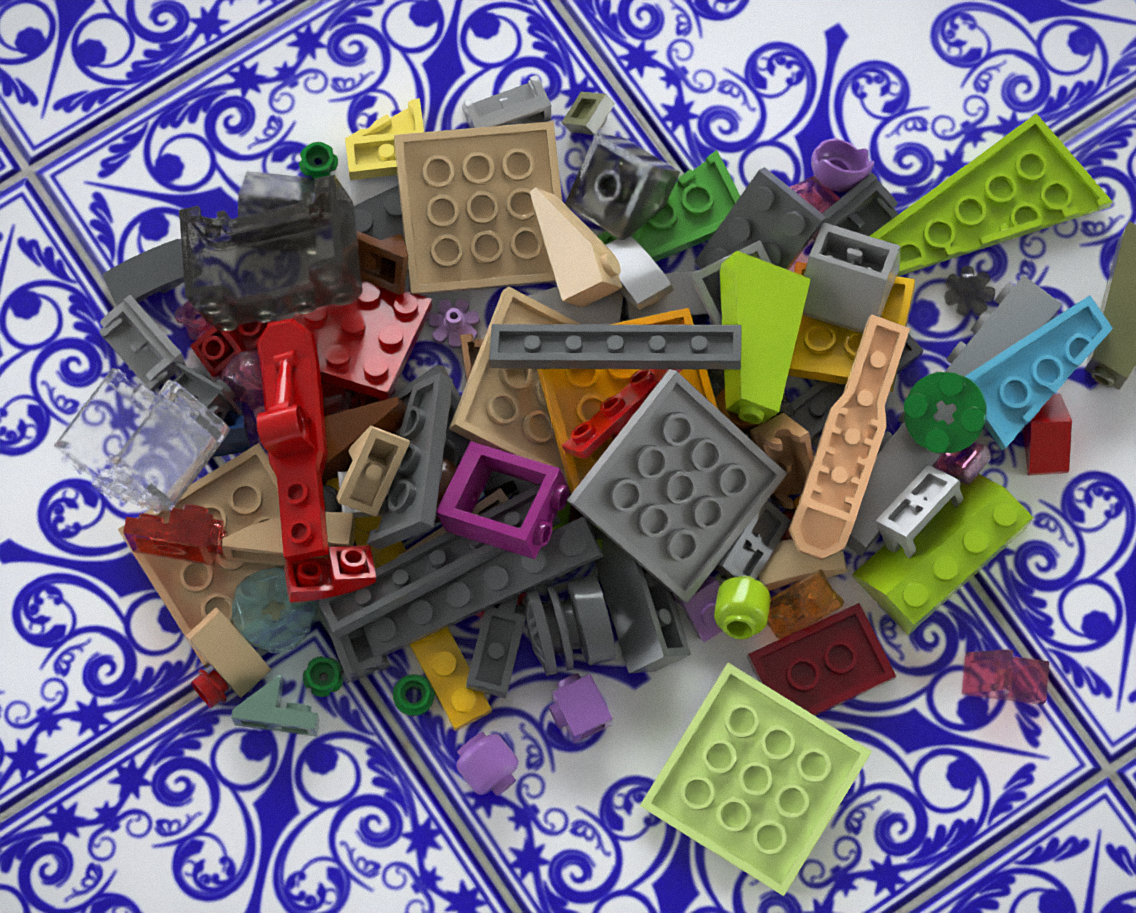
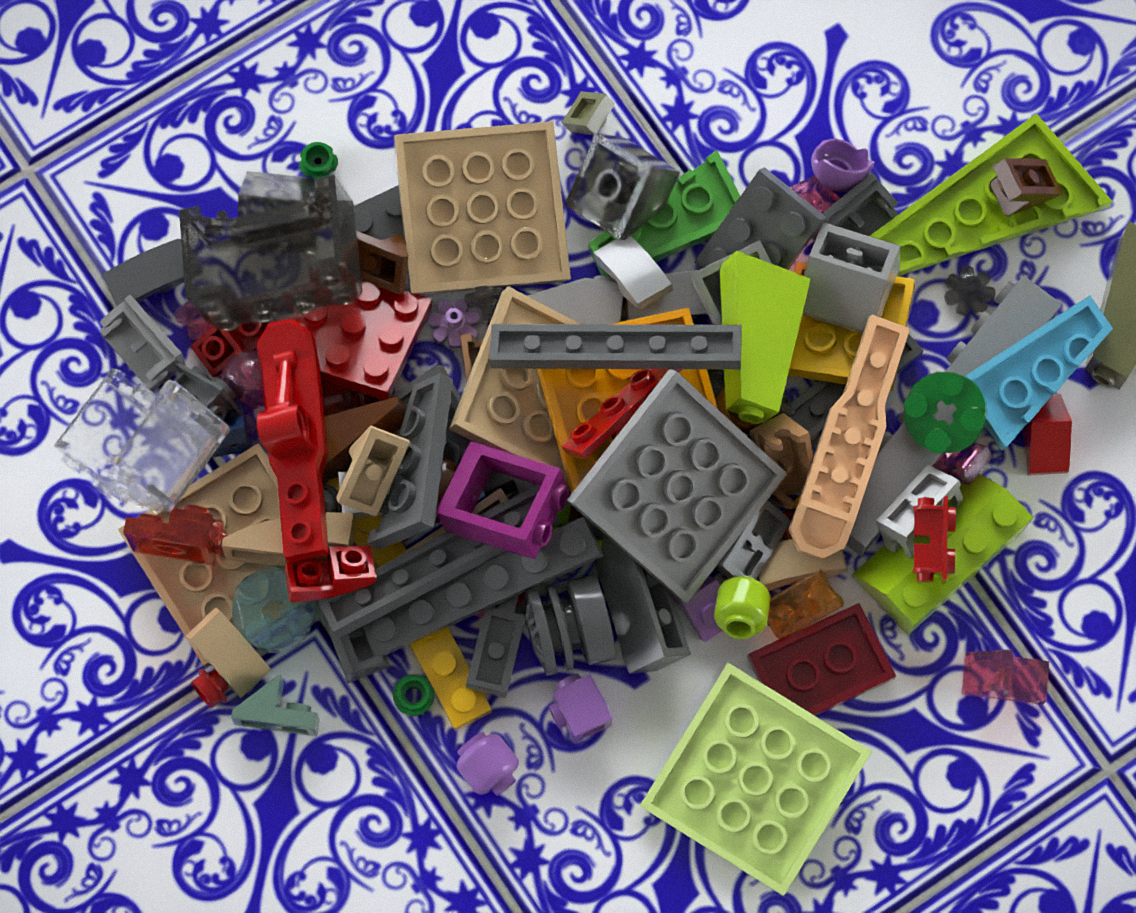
green plate [303,656,344,697] -> none
light yellow wing [345,98,424,180] -> none
light grey hinge [462,75,552,128] -> none
tan slope [529,188,623,308] -> none
none -> clear smoke plant [464,285,504,326]
none -> red hinge [912,496,956,584]
none -> reddish brown slope [991,158,1063,216]

